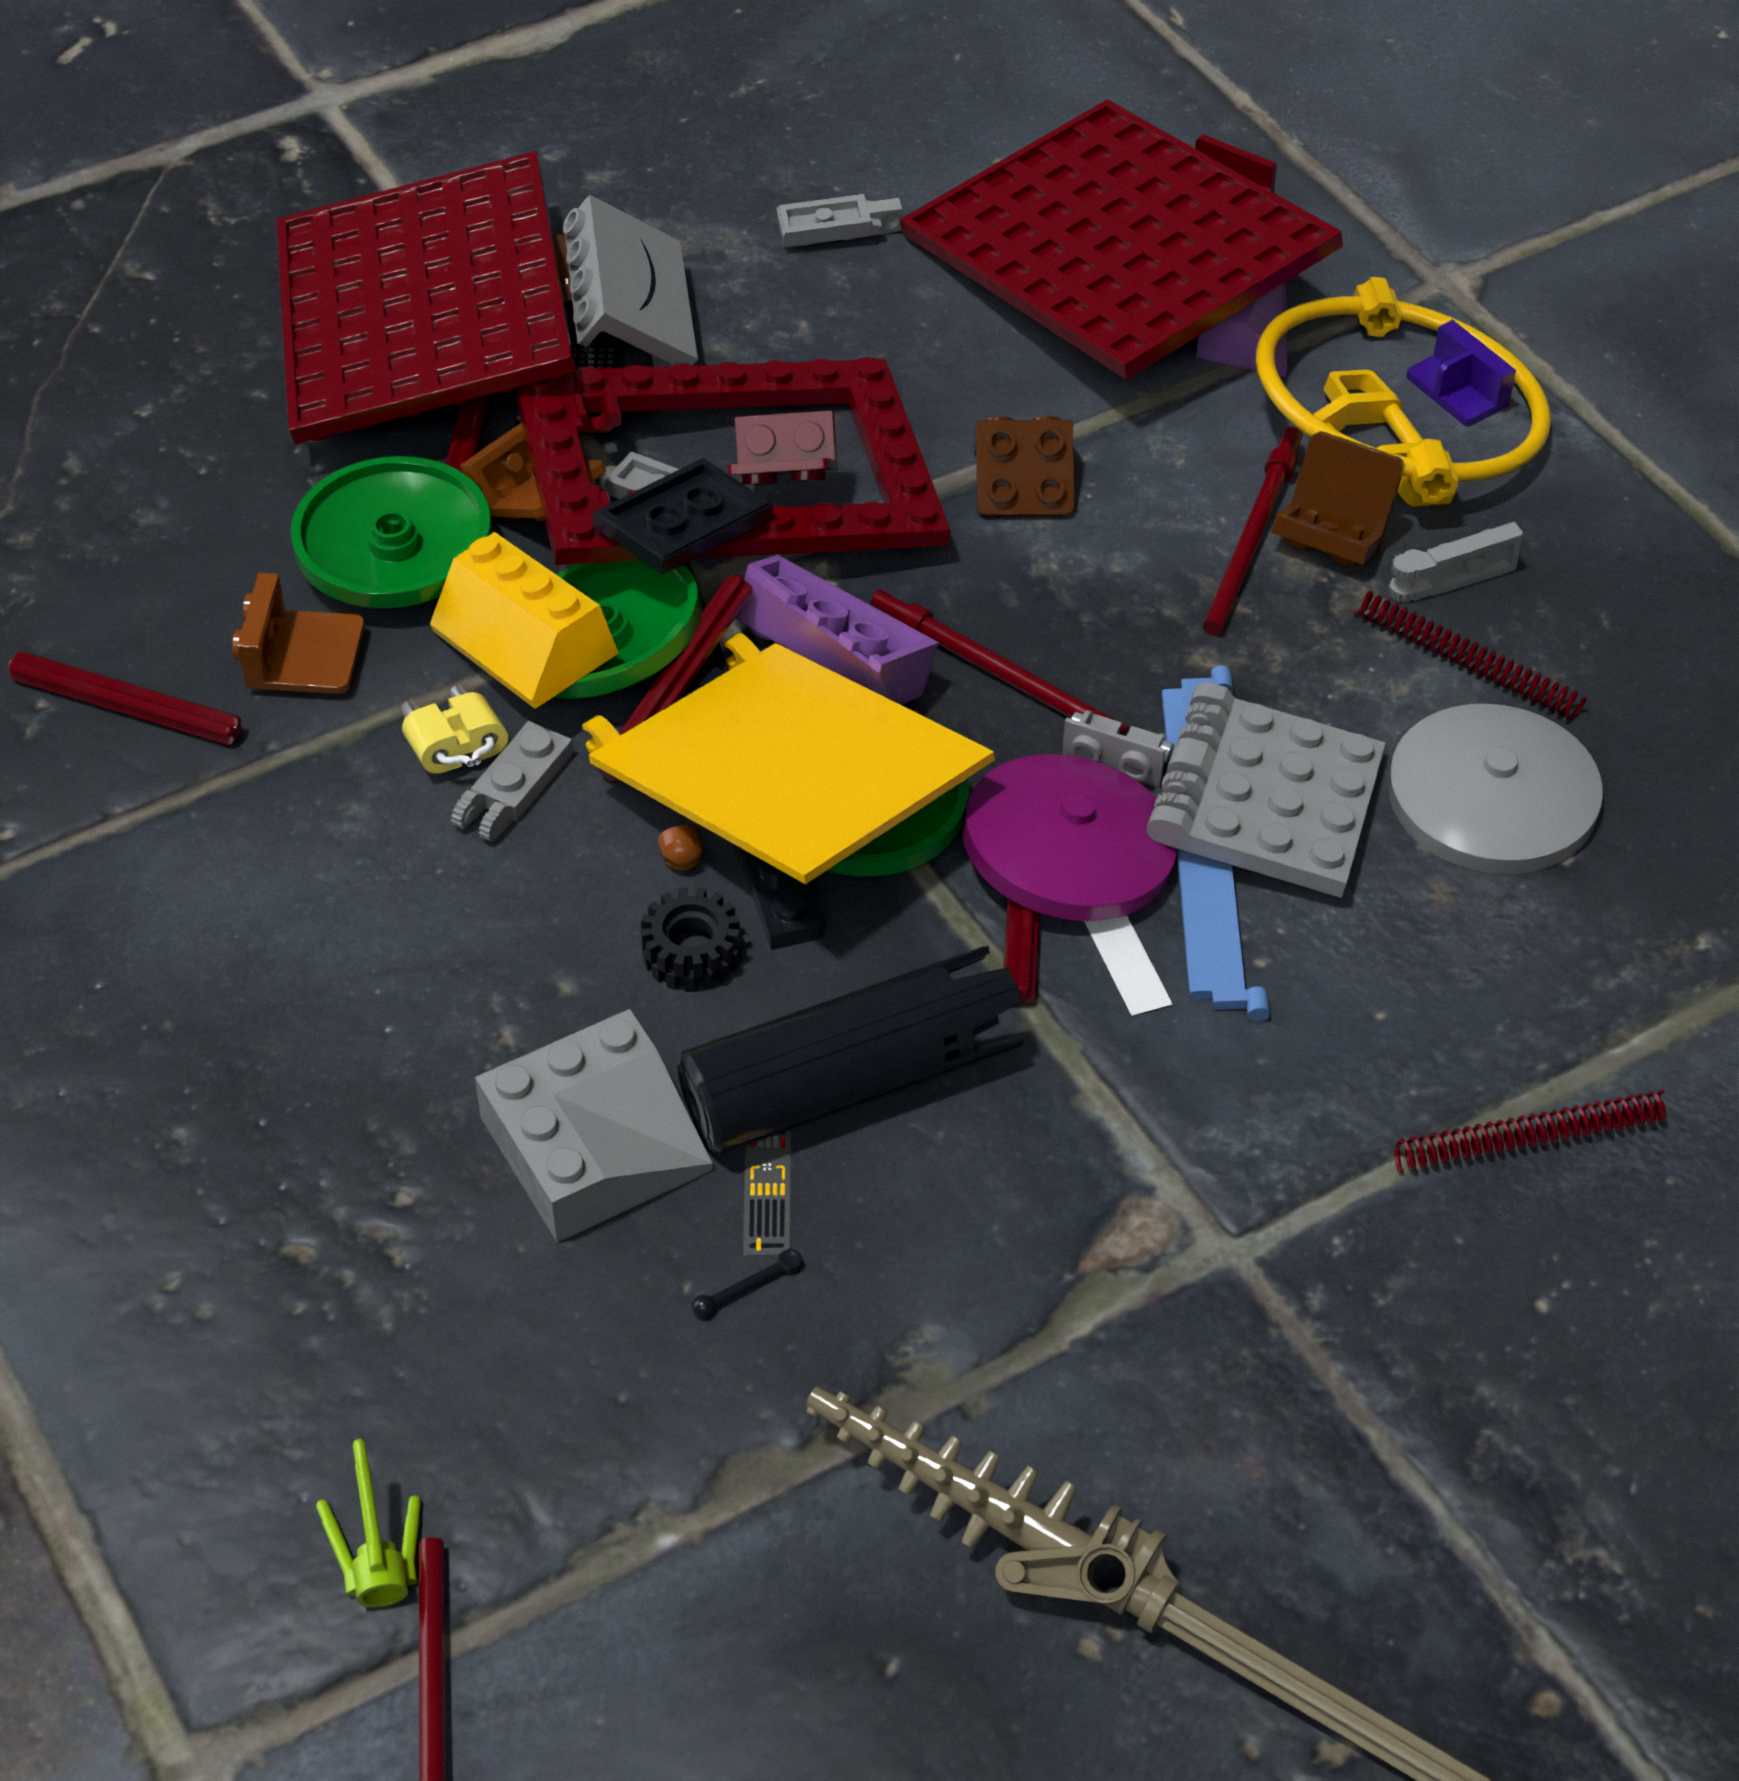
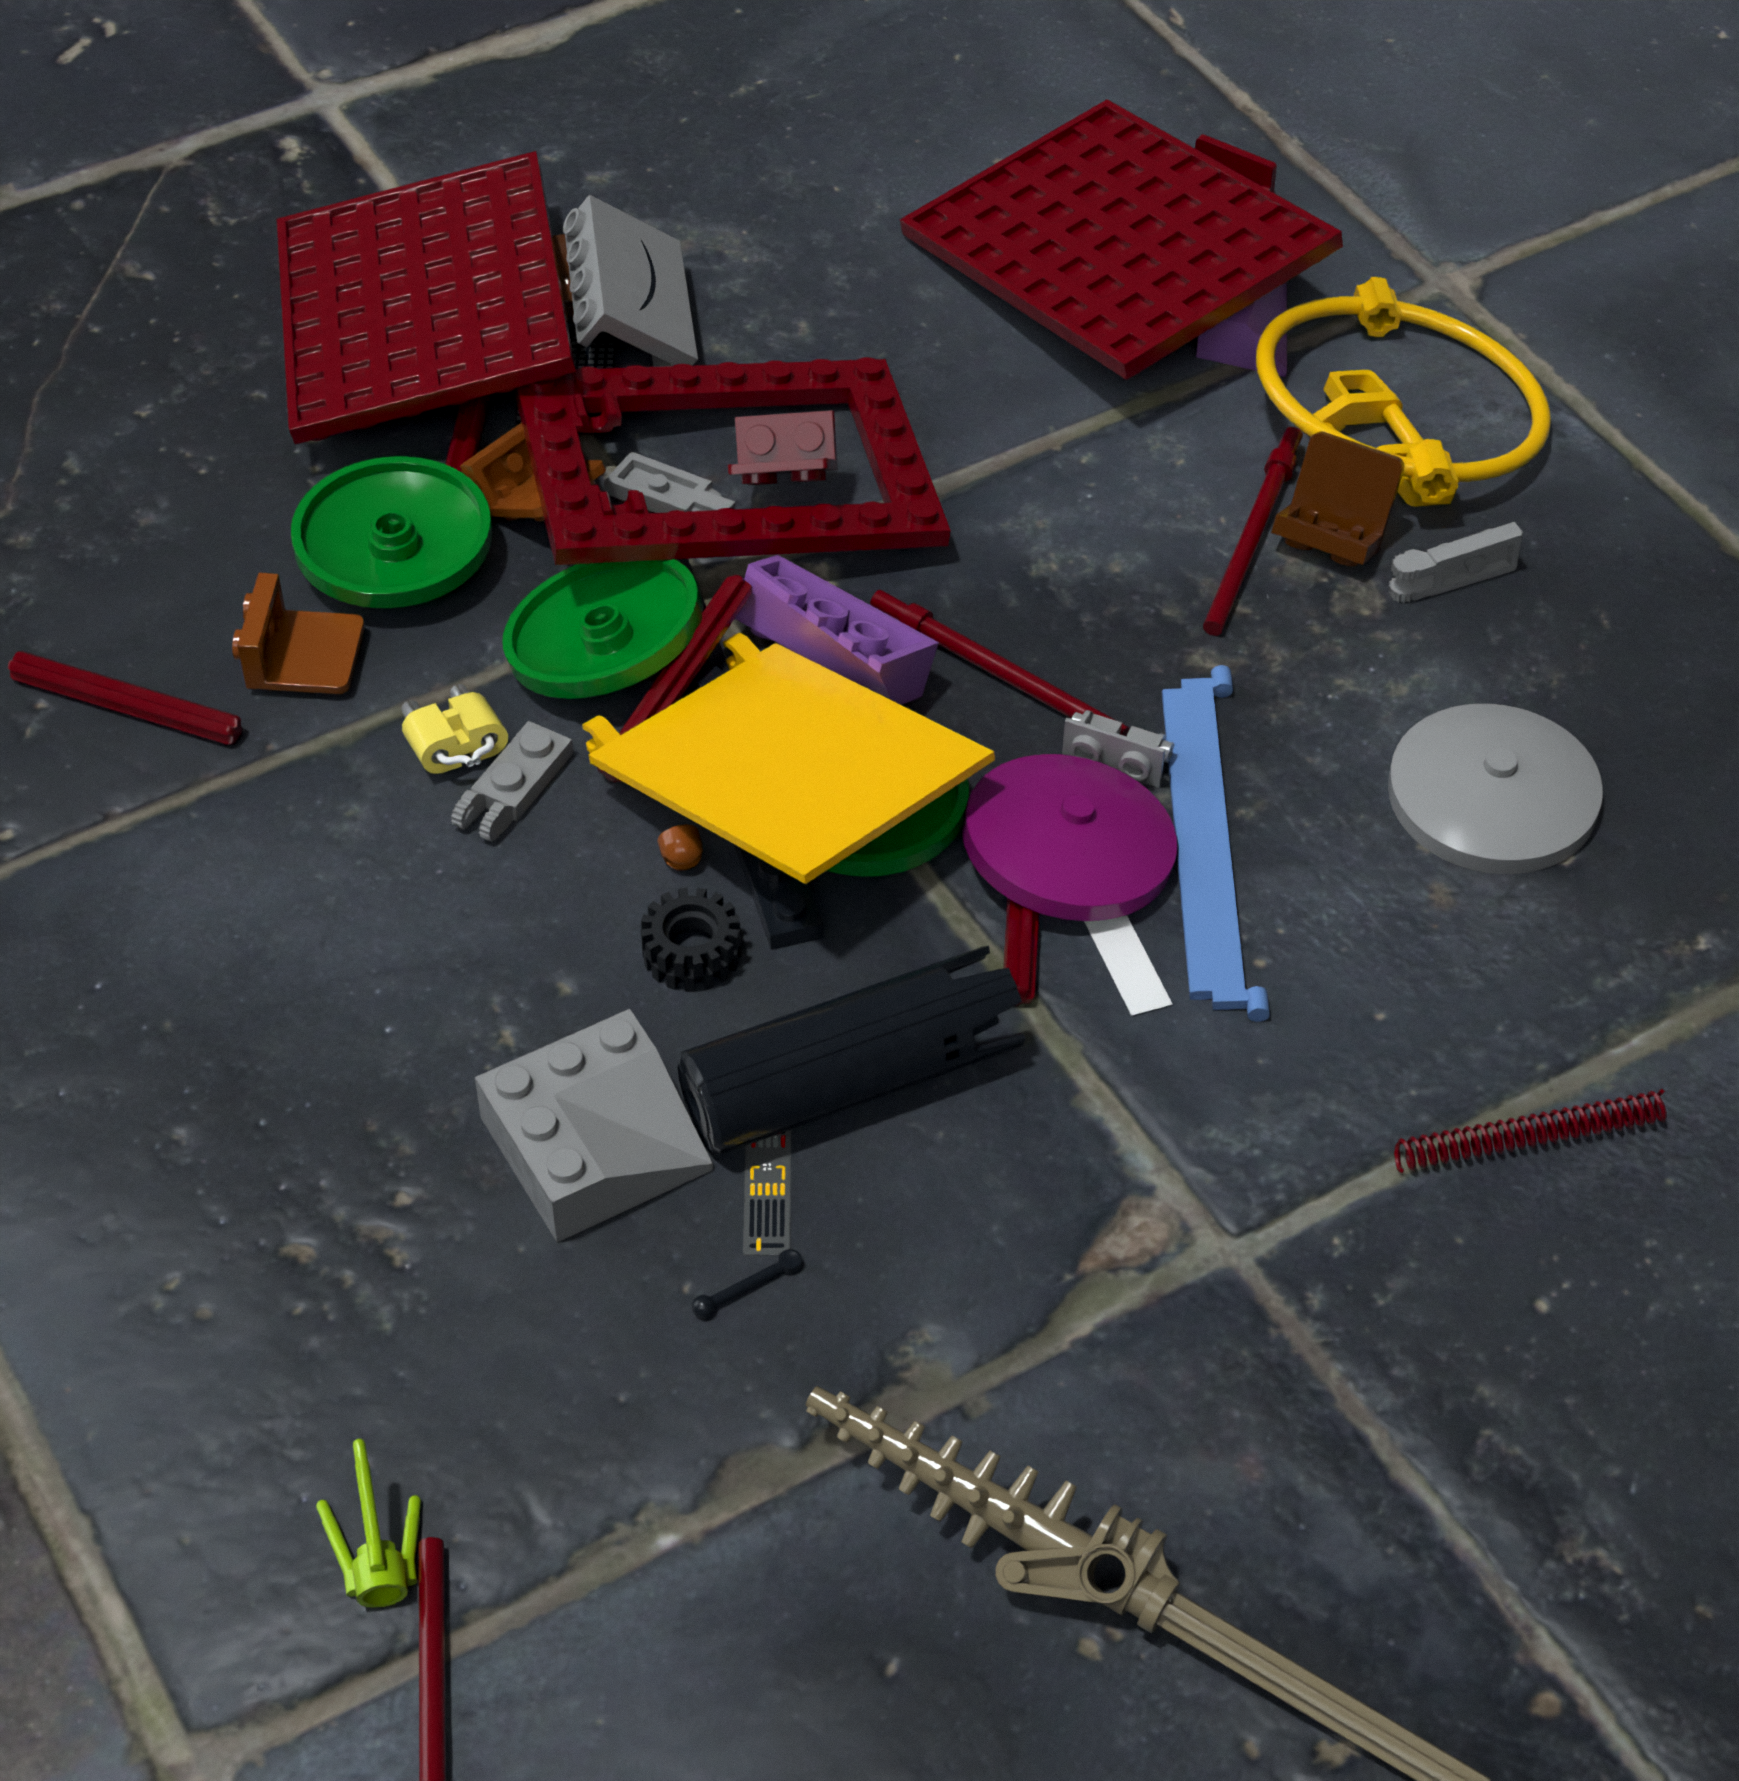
yellow slope [430,532,619,709] -> none
black tile [592,458,773,575] -> none
light grey hinge [776,194,903,248] -> none
reddish brown bracket [974,416,1074,517] -> none
light grey hinge [1146,682,1386,898] -> none
dark red piece [1353,590,1587,720] -> none
dark purple panel [1406,320,1516,427] -> none

